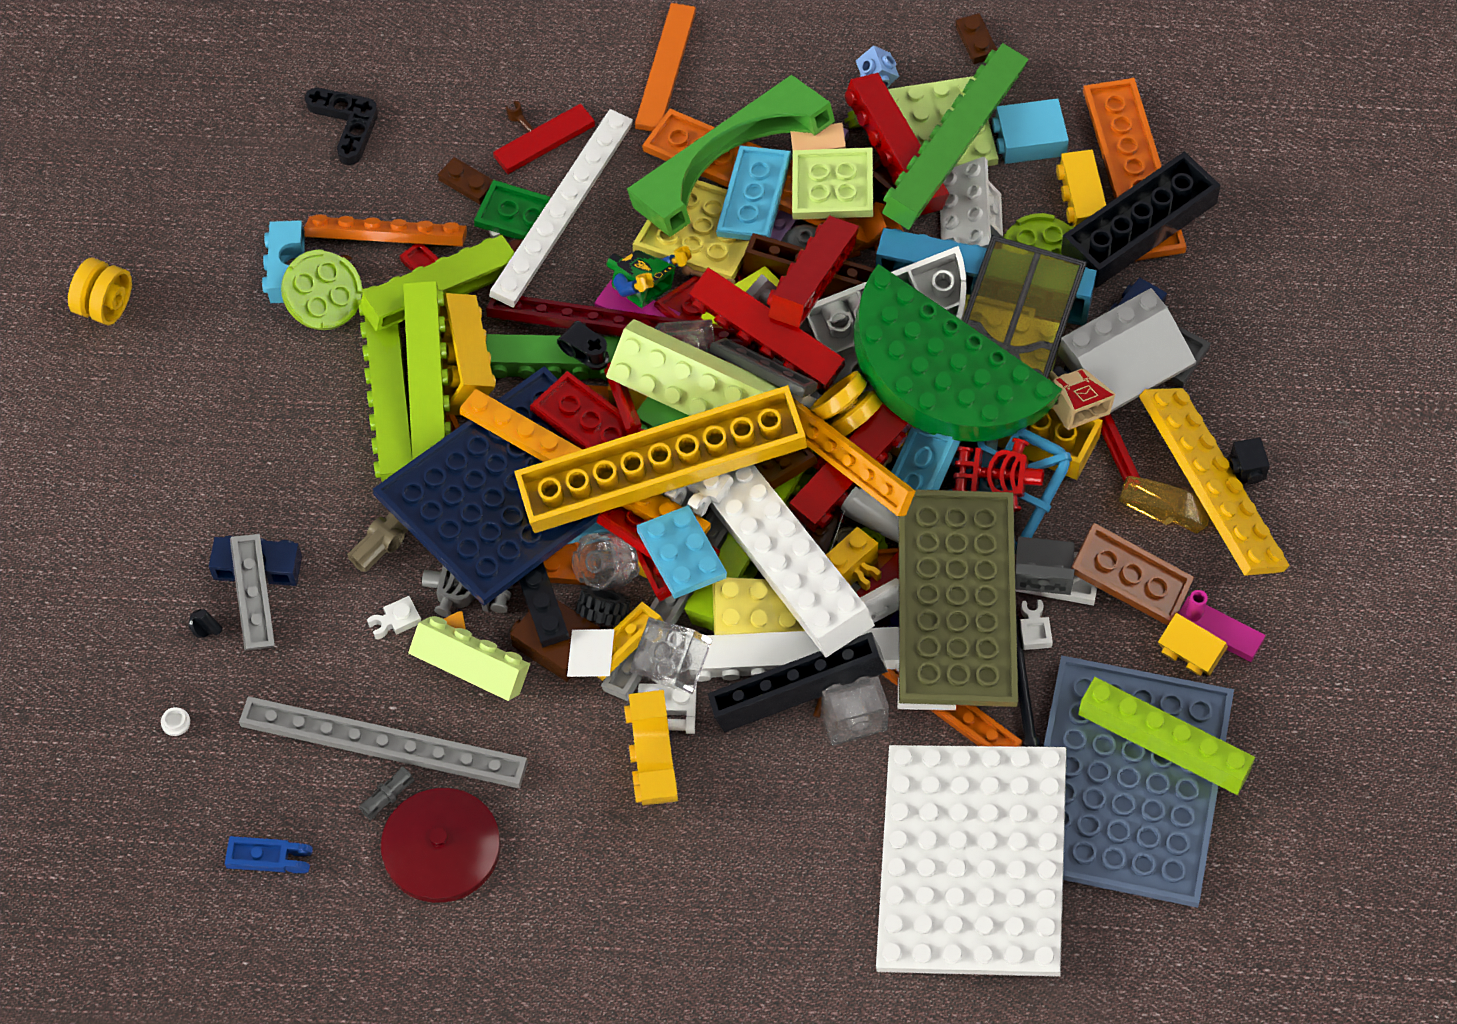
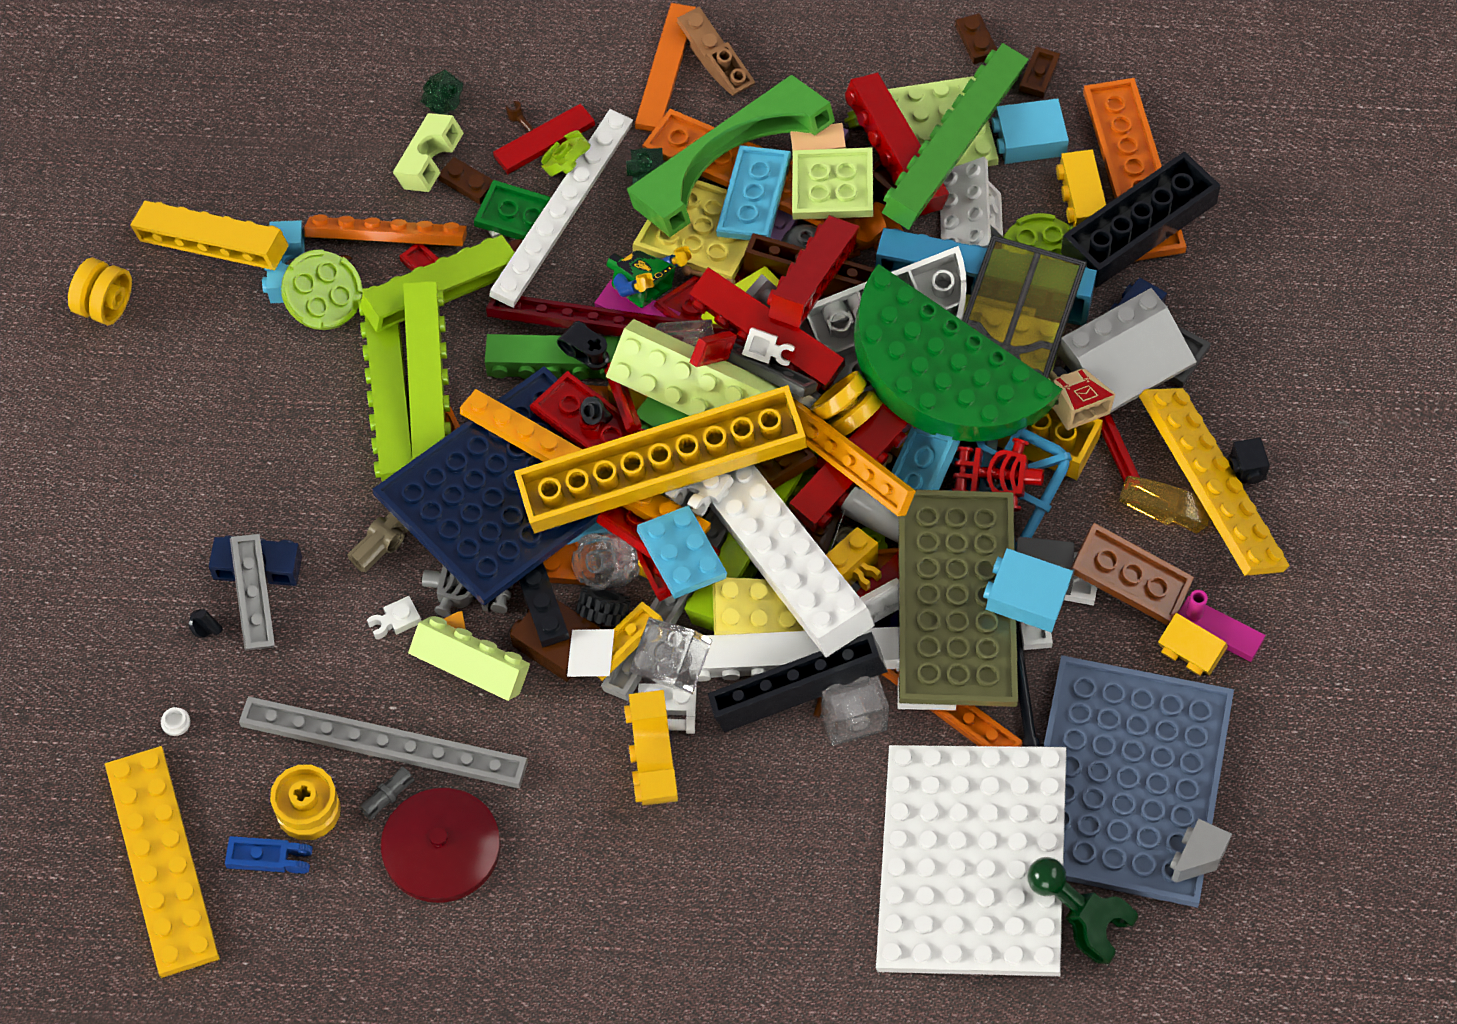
black beam [305,88,378,165] -> none
yellow brick [440,293,496,416] -> none
light blue brick [856,45,899,88] -> none
lime brick [1078,677,1255,795] -> none
none -> yellow plate [105,746,220,978]
none -> yellow brick [130,201,289,270]
none -> yellow wheel [270,765,341,840]
none -> yellowish green arch [393,113,464,192]
none -> clear green brick [420,70,464,115]
none -> lime plate [541,130,591,177]
none -> black plate [581,396,613,425]
none -> clear green brick [626,148,663,184]
none -> medium nougat slope [677,7,756,96]
none -> red tile [689,331,737,367]
none -> white plate [742,327,795,366]
none -> medium azure brick [983,548,1073,633]
none -> reddish brown plate [1019,46,1061,98]
none -> dark green piece [1027,857,1138,964]
none -> light grey slope [1170,819,1232,883]

